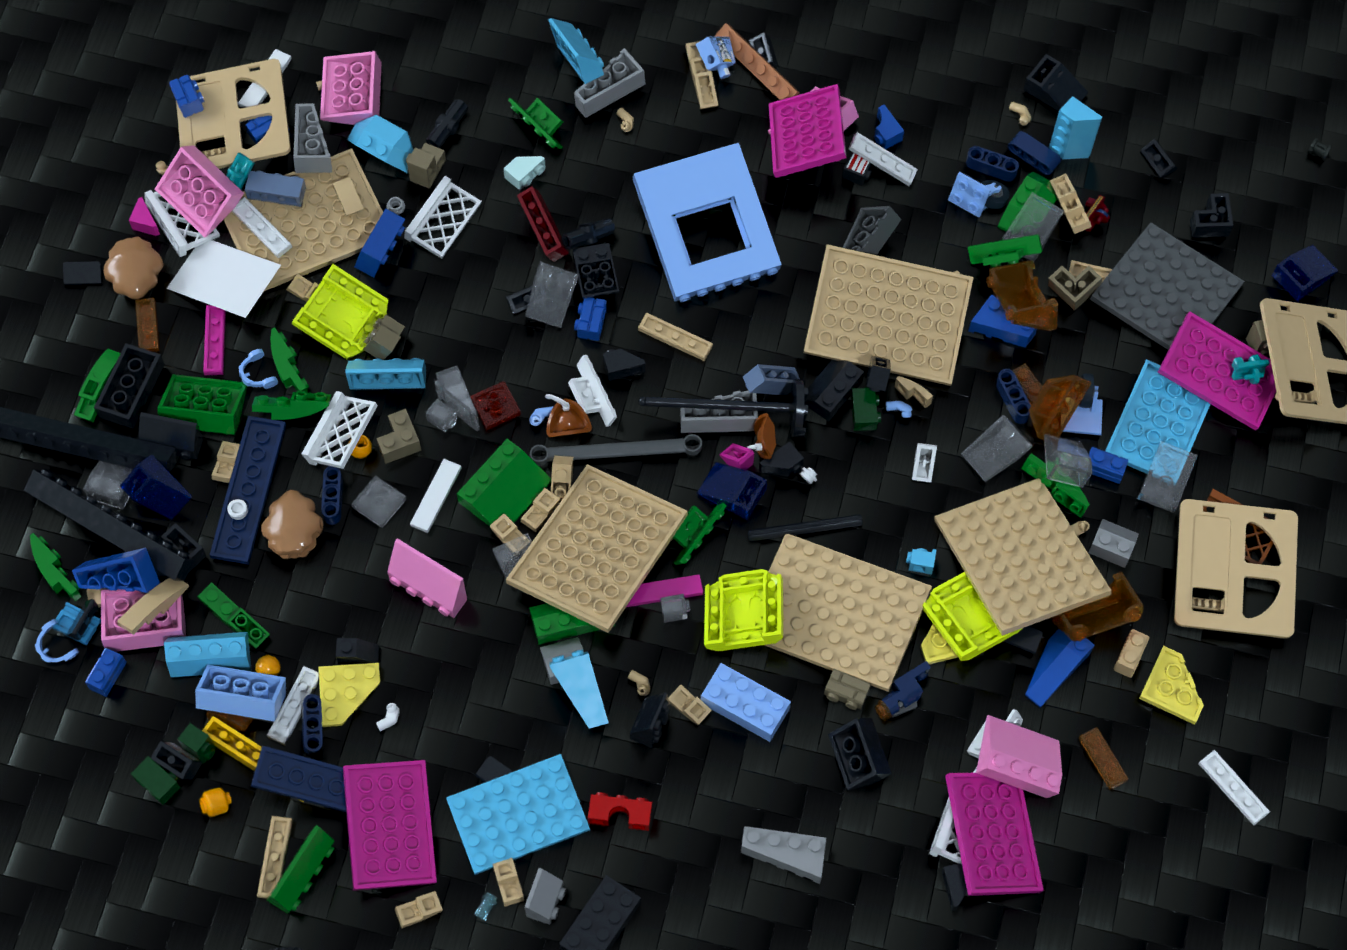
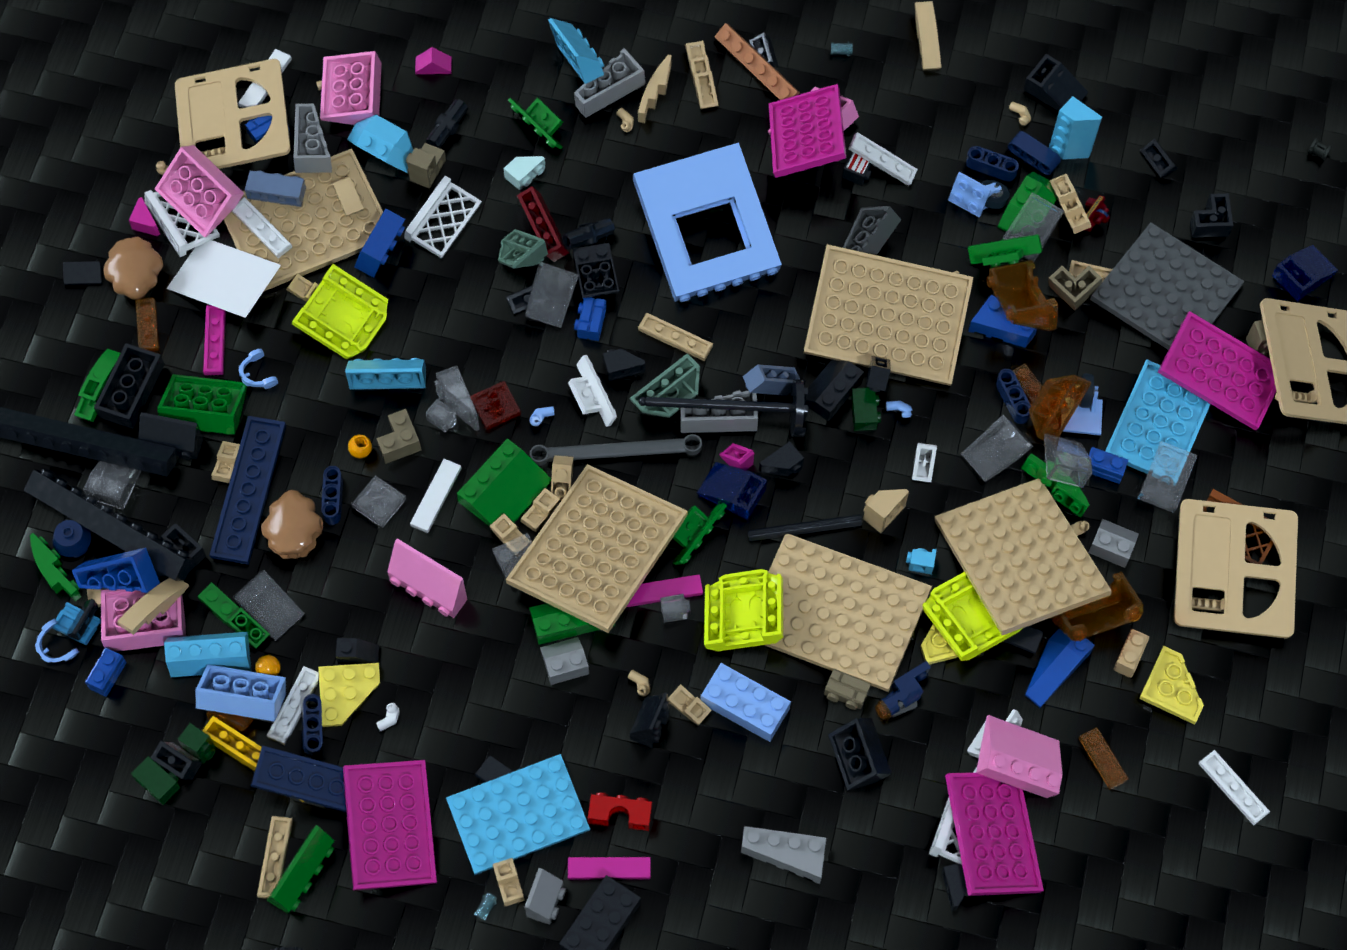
clear blue slope [120,455,192,520] -> none
blue brick [169,74,205,118] -> none
light orange head [199,787,232,817] -> none
teal hips [226,153,255,190] -> none
white tile [227,499,248,520] -> none
green slope [252,391,331,420] -> none
green slope [271,327,309,393] -> none
white fence [302,391,378,469] -> none
dark tan brick [363,315,405,360] -> none
light grey plate [387,197,405,215] -> none
tan slope [395,891,443,928] -> none
dark orange hat [545,394,592,437] -> none
medium azure slope [549,649,608,729] -> none
light blue torso [696,36,735,79] -> none
dark orange hat [747,413,776,459] -> none
white plate [800,467,817,484] -> none
blue arch [874,105,904,149] -> none
tan slope [894,376,933,408] -> none
teal hips [1231,355,1270,384] -> none
none -> dark blue cone [52,520,91,558]
none -> clear slope [232,570,305,641]
none -> dark pink slope [415,47,452,74]
none -> sand green wedge [498,229,548,268]
none -> dark pink tile [568,857,650,879]
none -> sand green wedge [630,353,700,418]
none -> tan slope [638,55,672,123]
none -> clear light blue pin [831,42,853,56]
none -> tan slope [863,489,909,533]
none -> tan slope [914,1,941,70]

